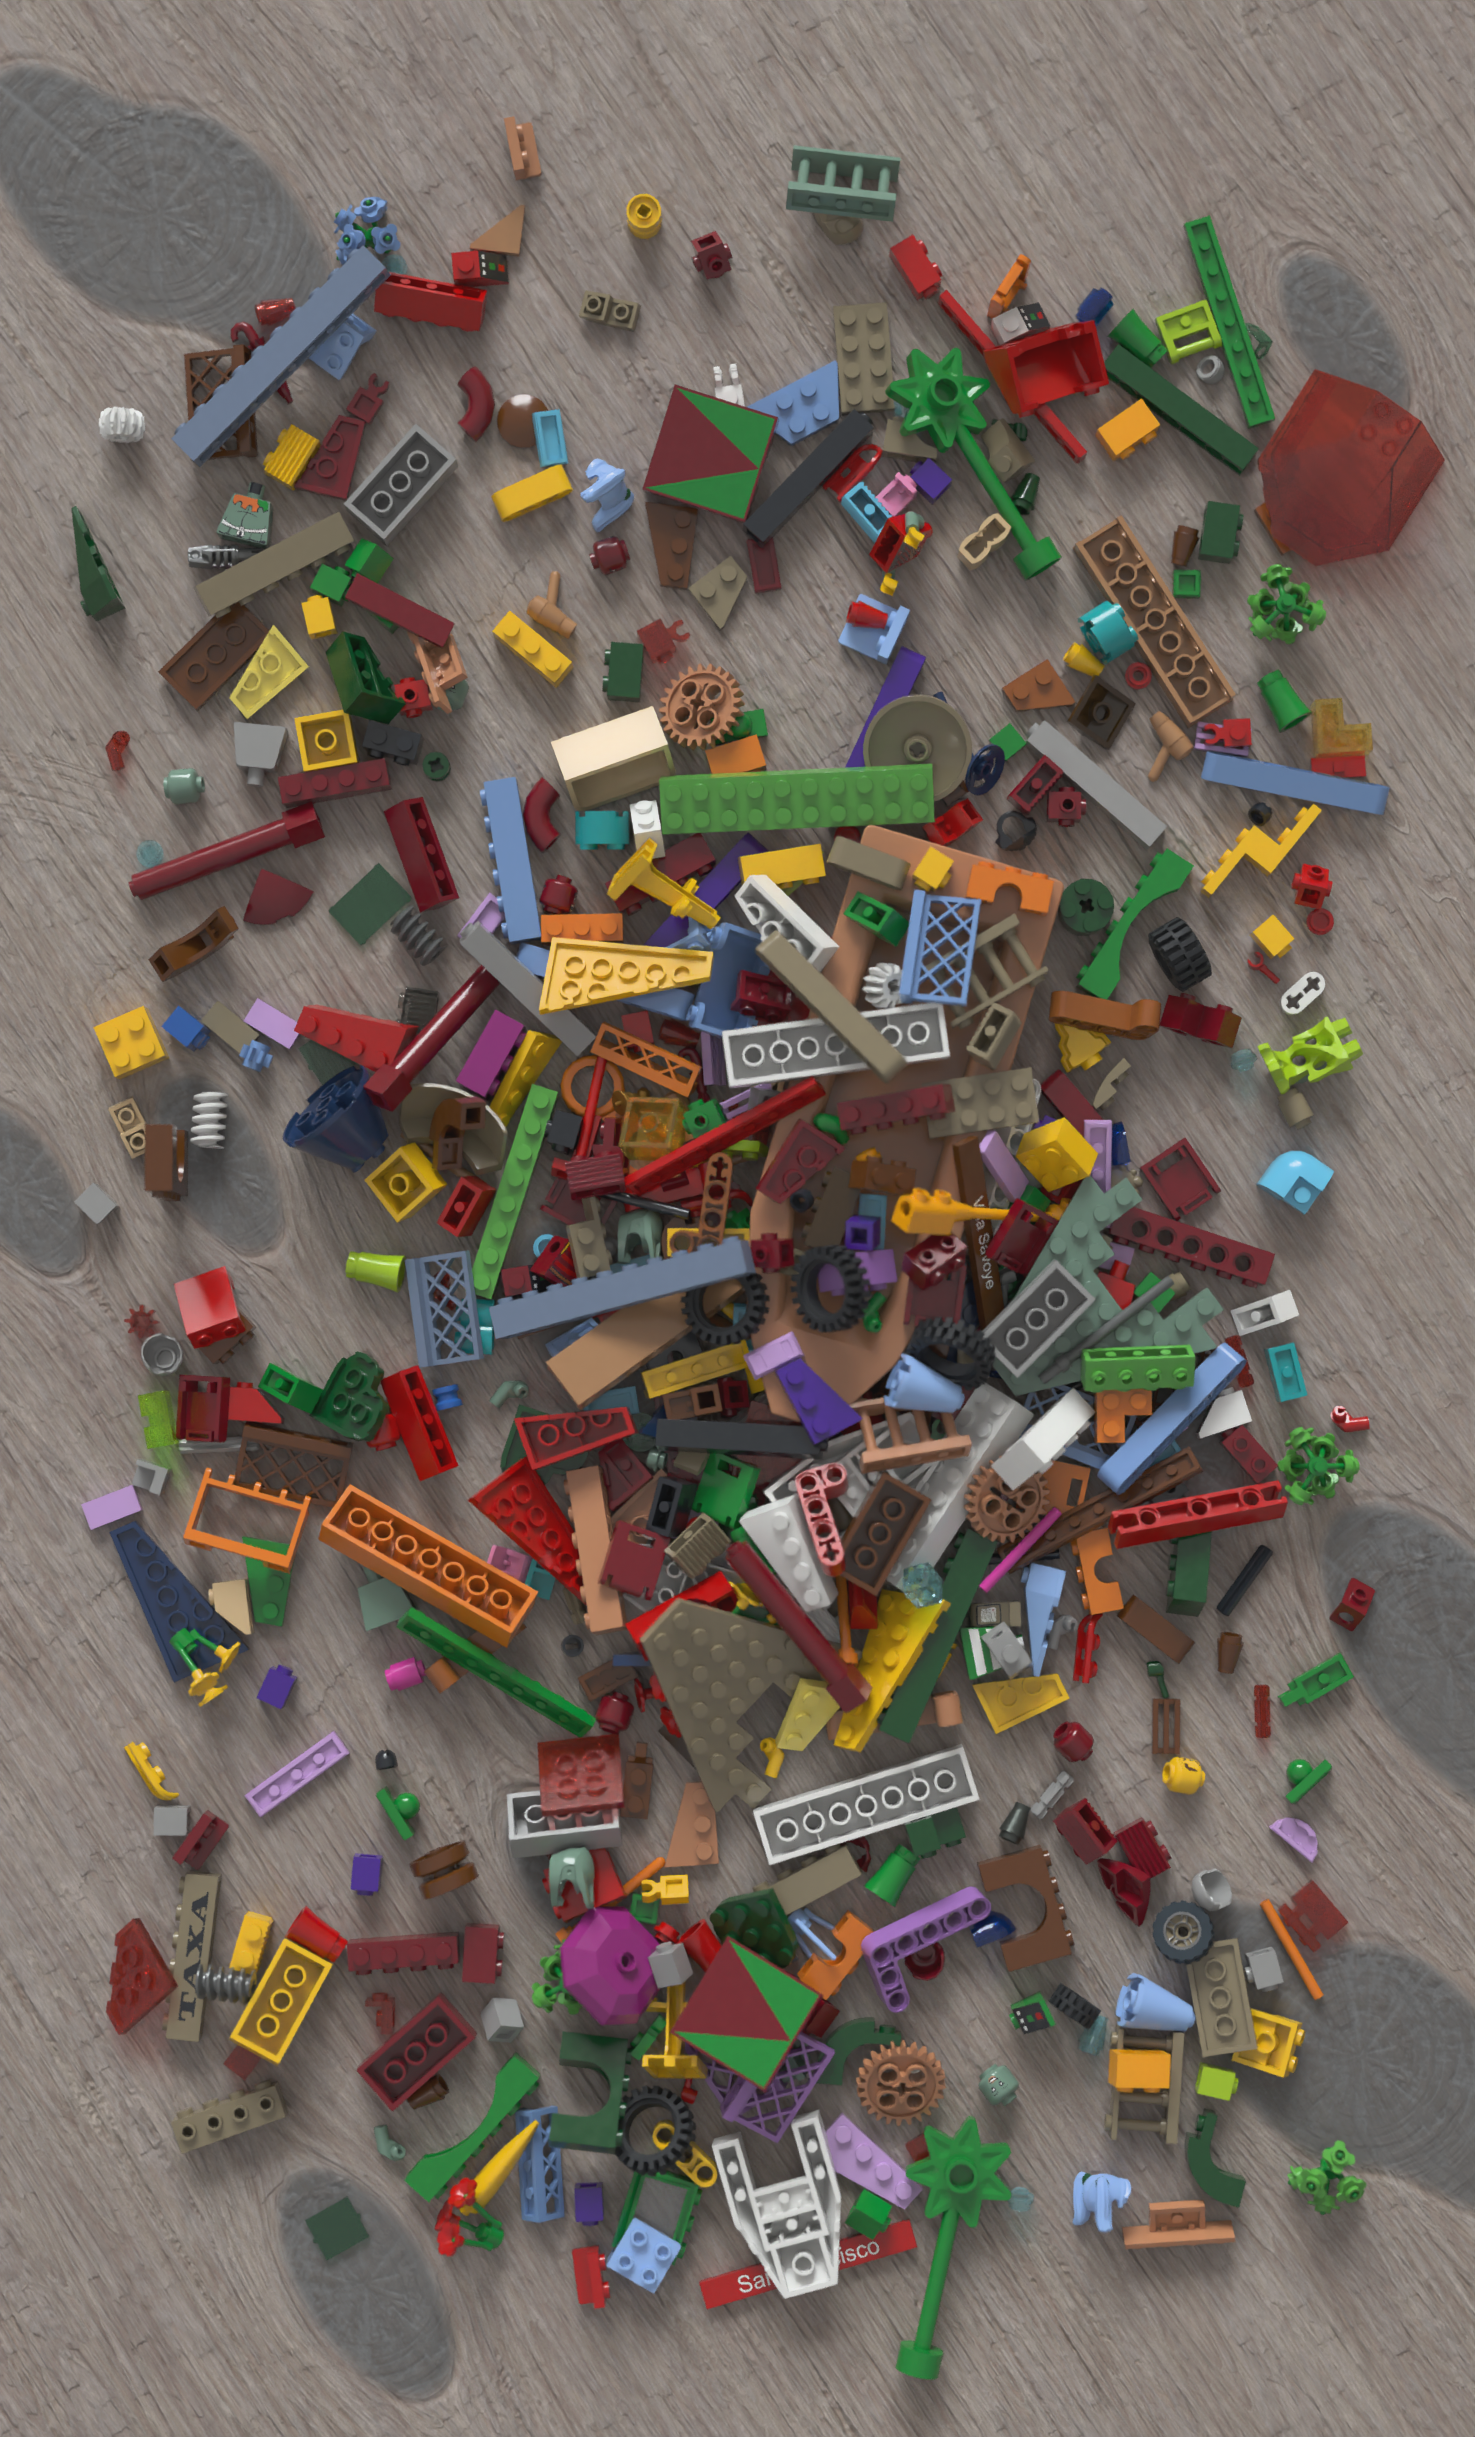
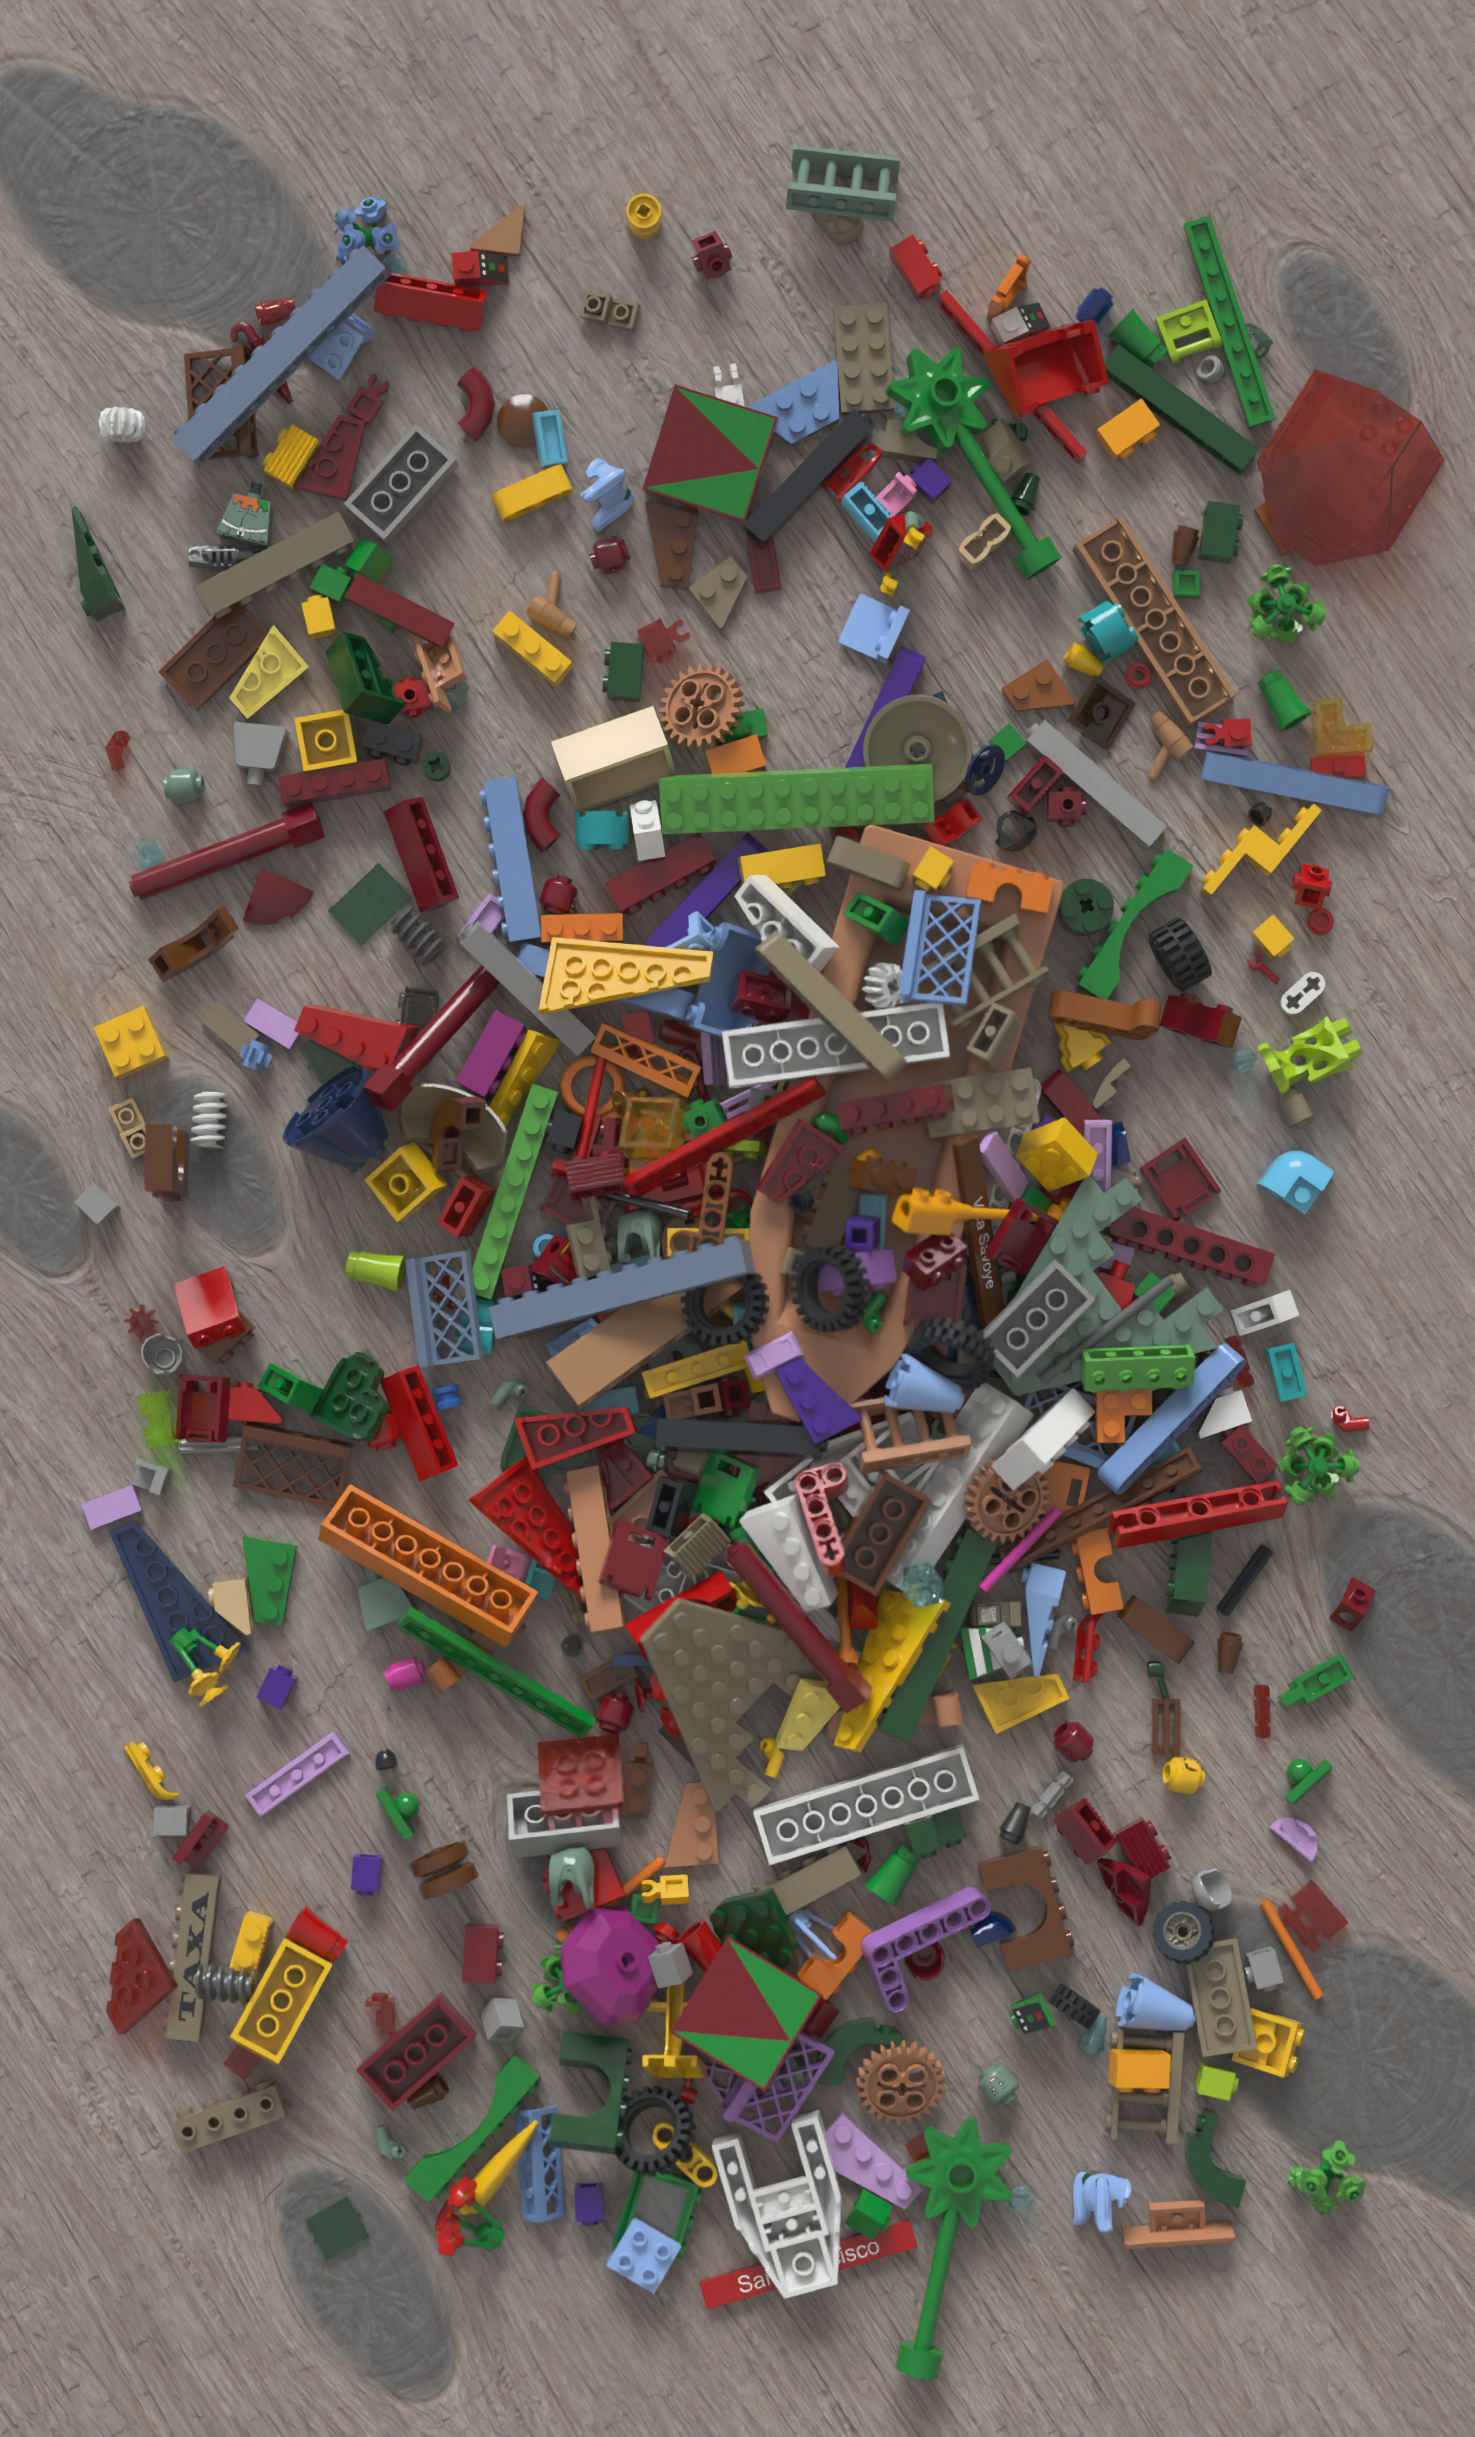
blue piece [161,1006,211,1052] -> none
orange hinge [183,1467,312,1574] -> none
dark red brick [347,1931,461,1975] -> none
nougat bracket [504,116,541,180] -> none
red bracket [572,2245,611,2309] -> none
yellow piece [607,837,721,930] -> none
green plate [630,2014,666,2061] -> none
dark red brick [750,1233,794,1273] -> none
red cone [846,601,888,629] -> none

